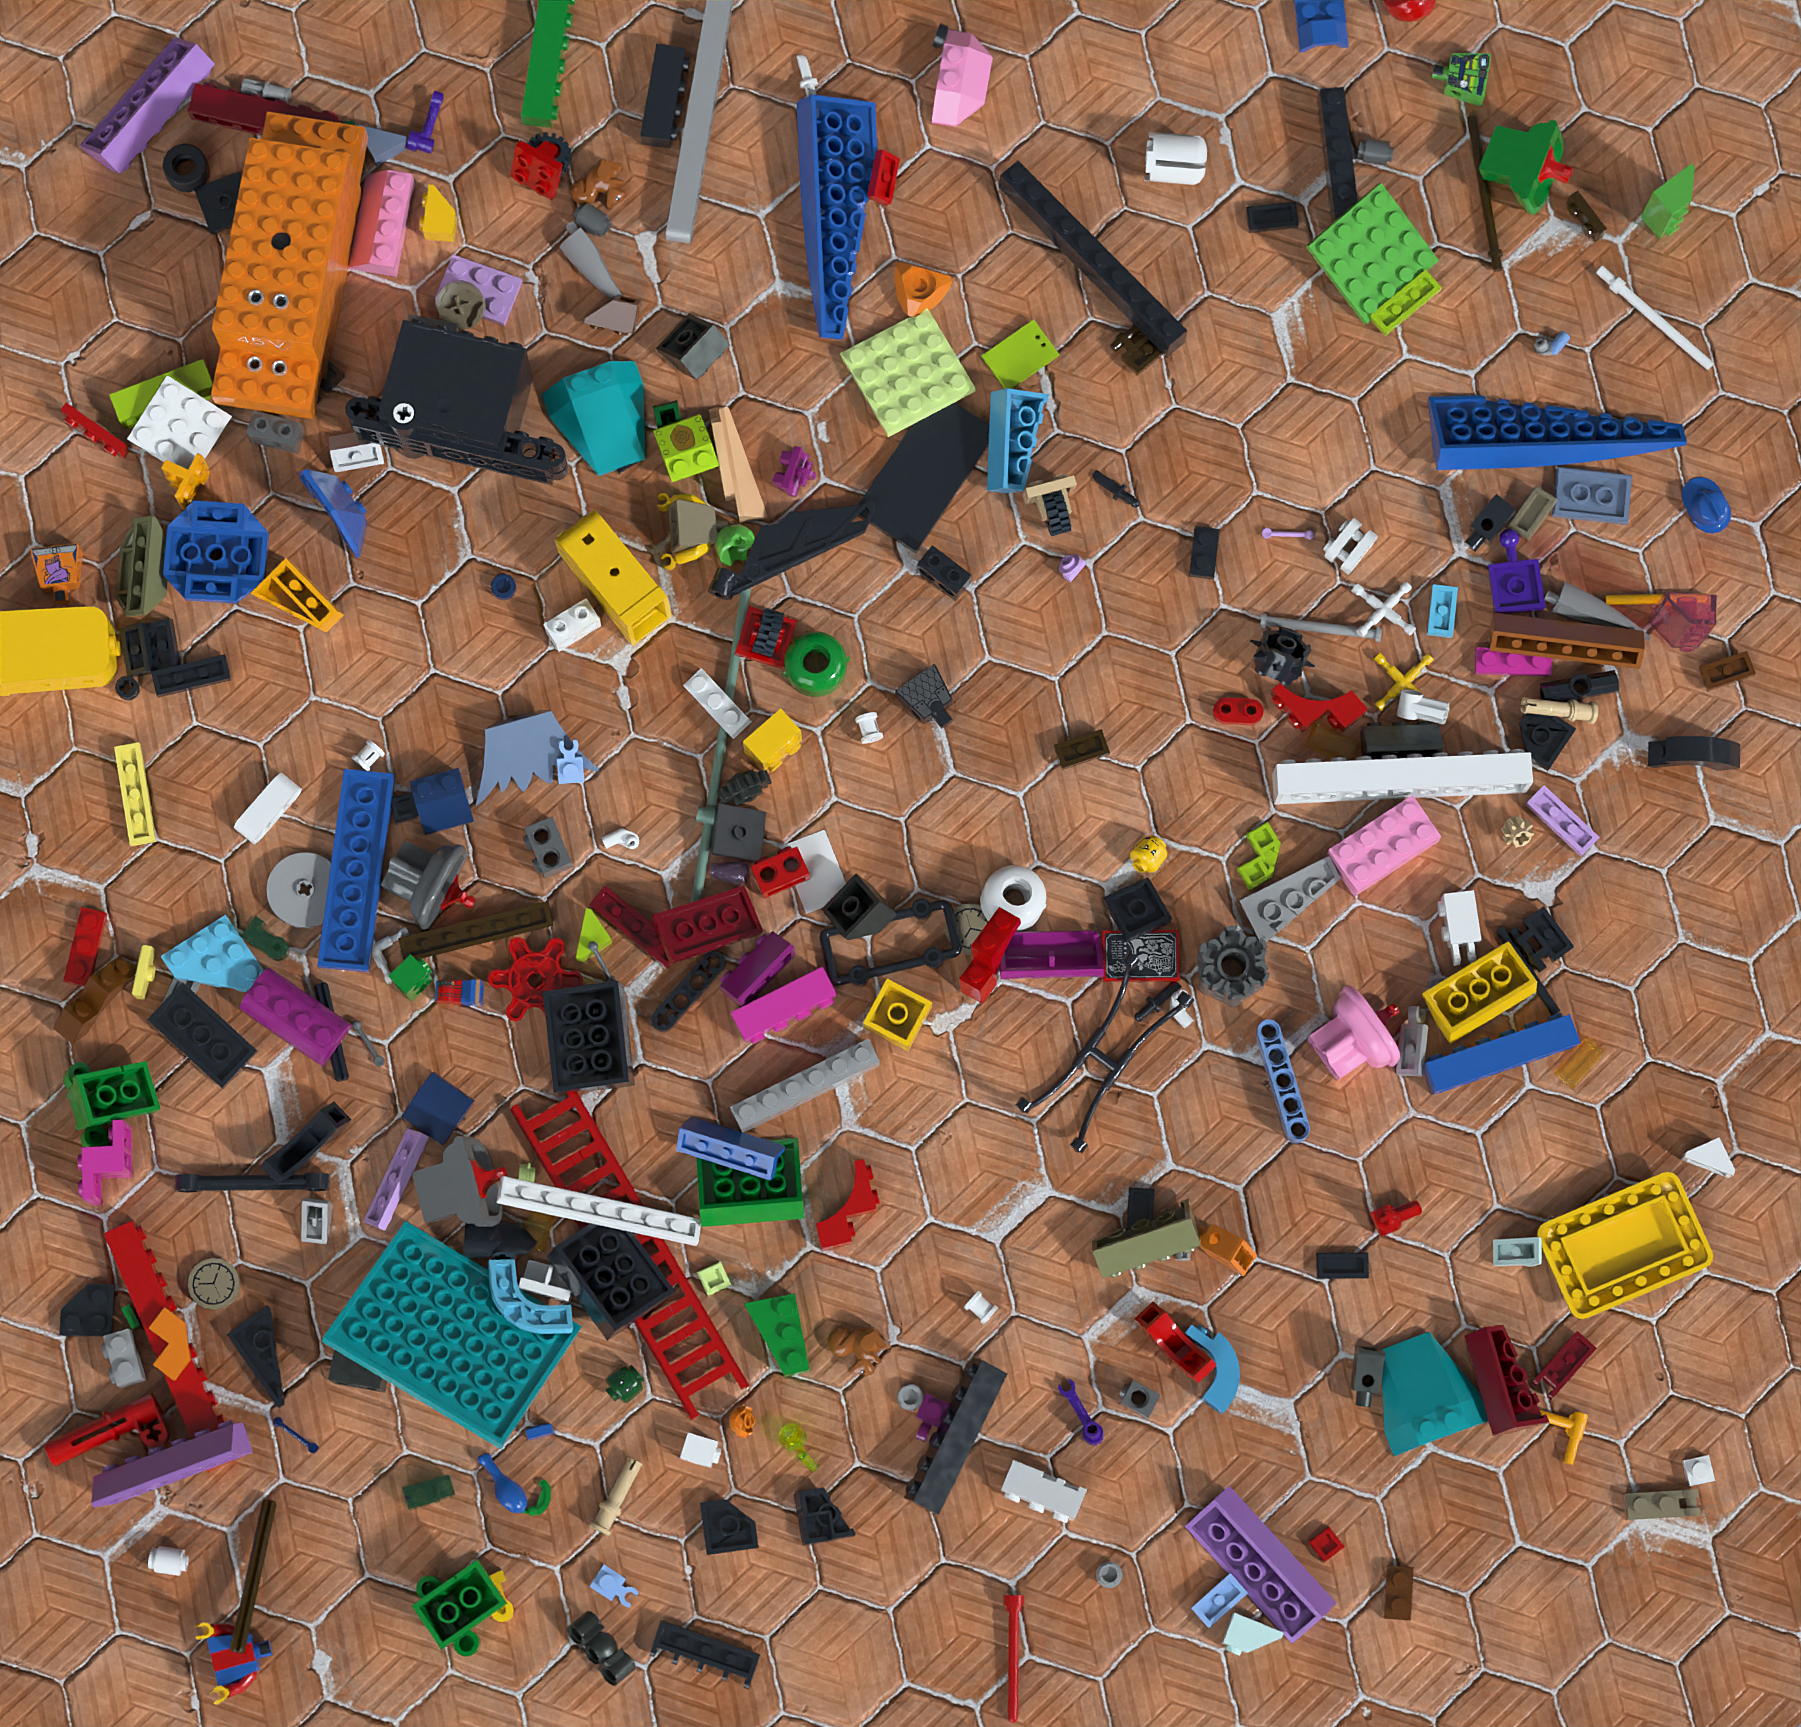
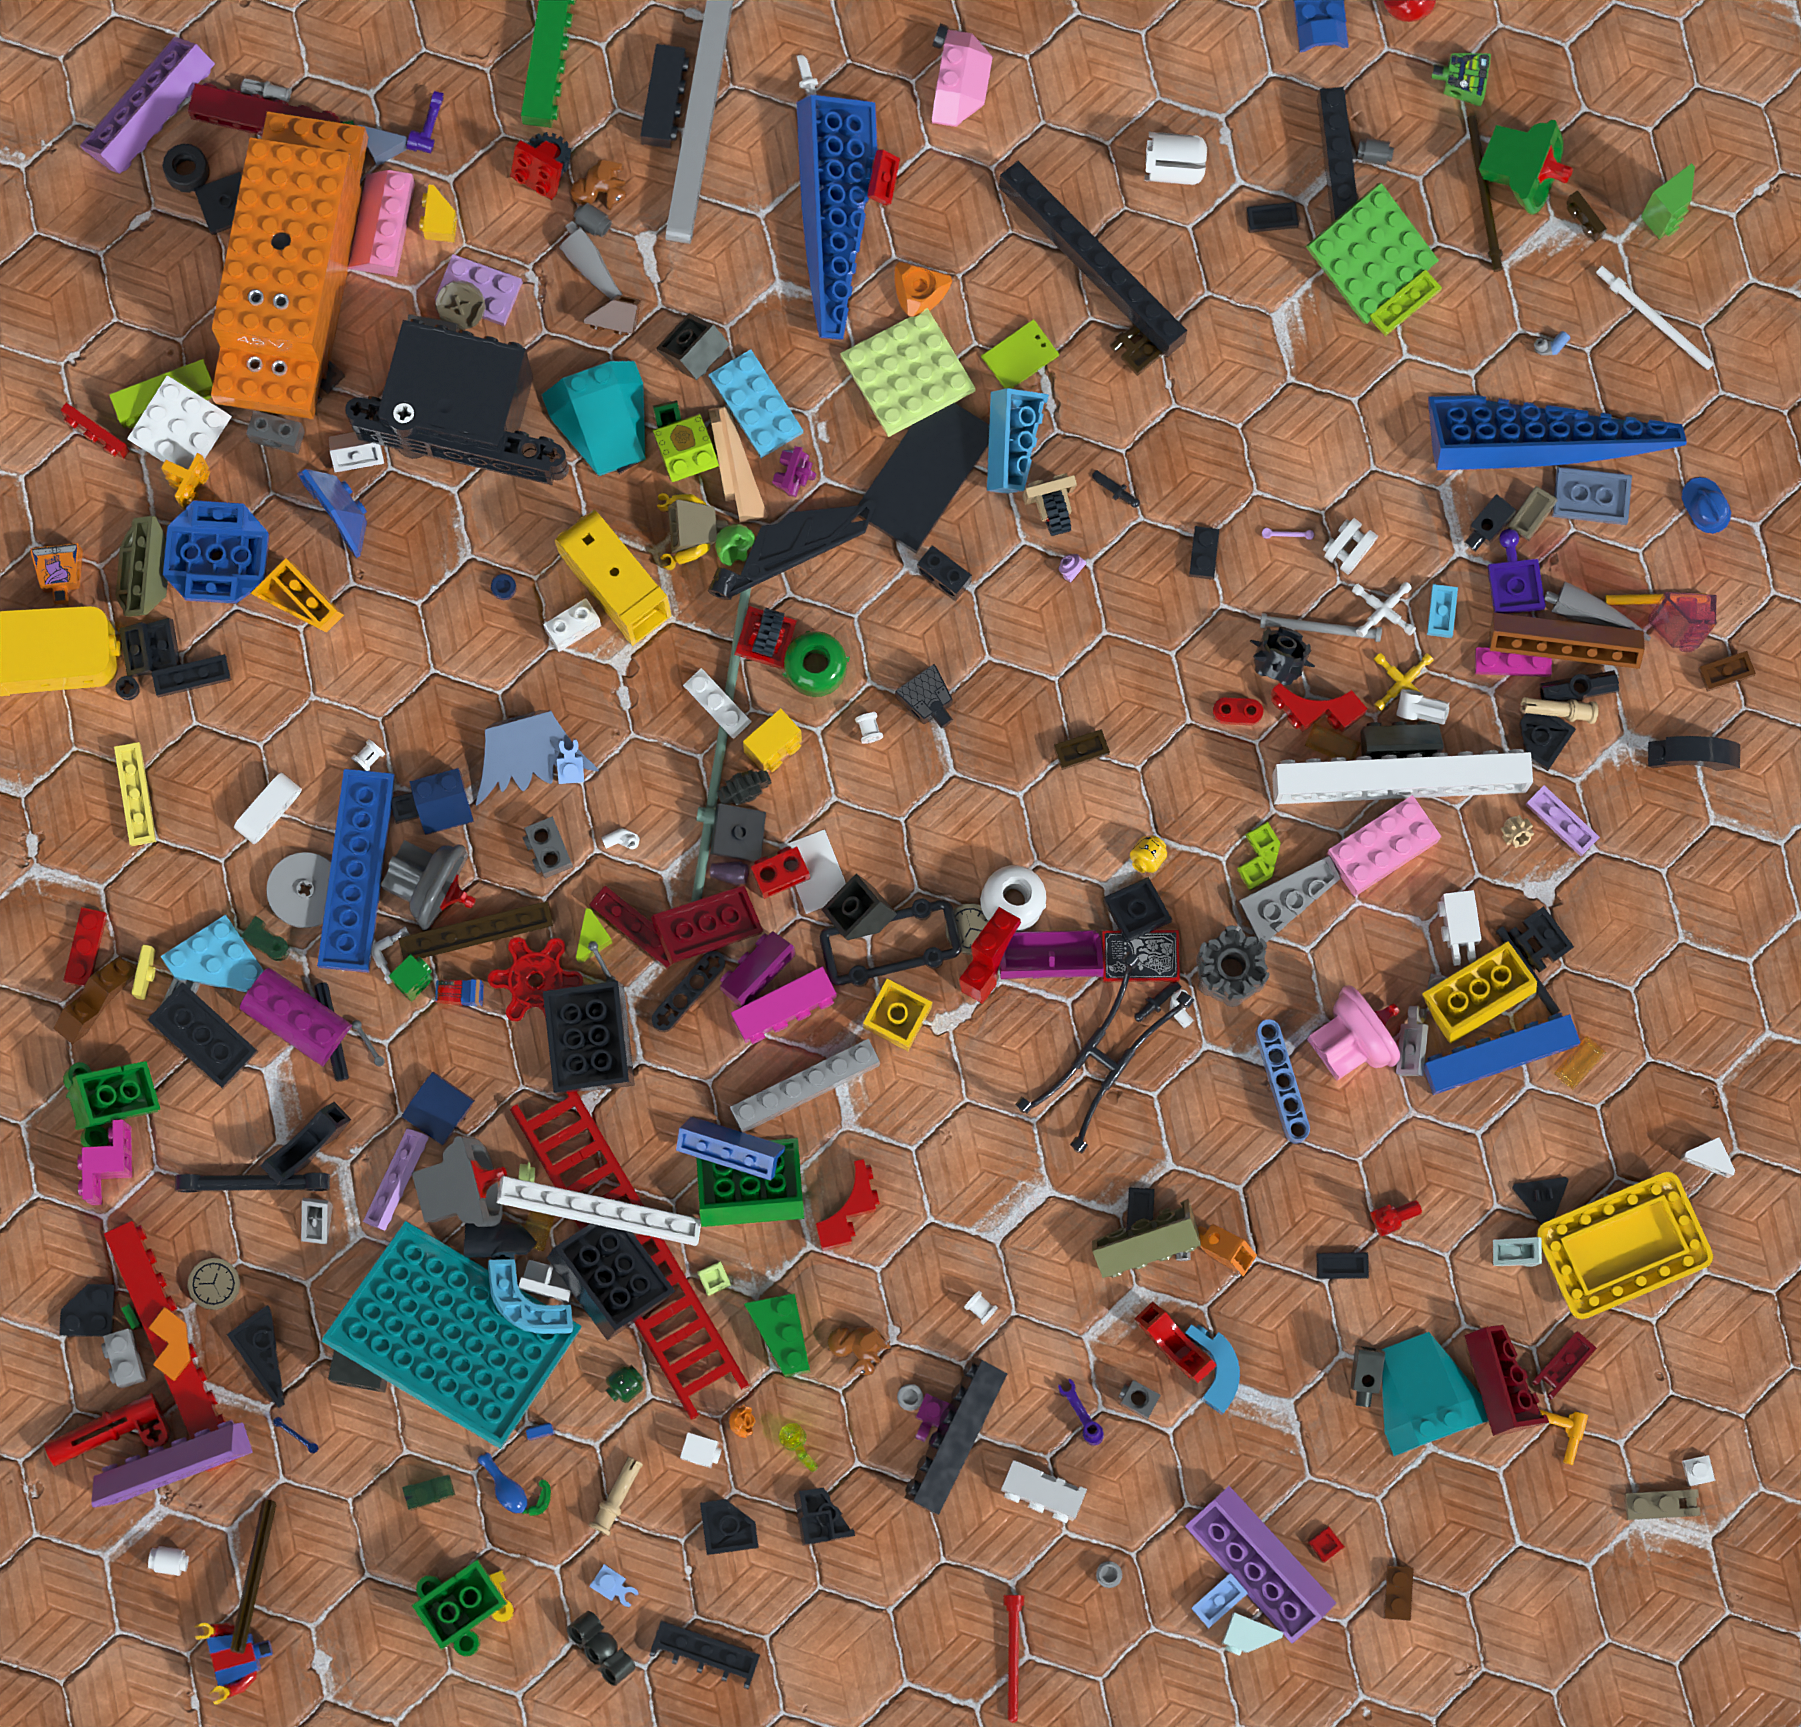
none -> medium azure plate [709,349,803,458]
none -> black piece [1512,1177,1568,1225]

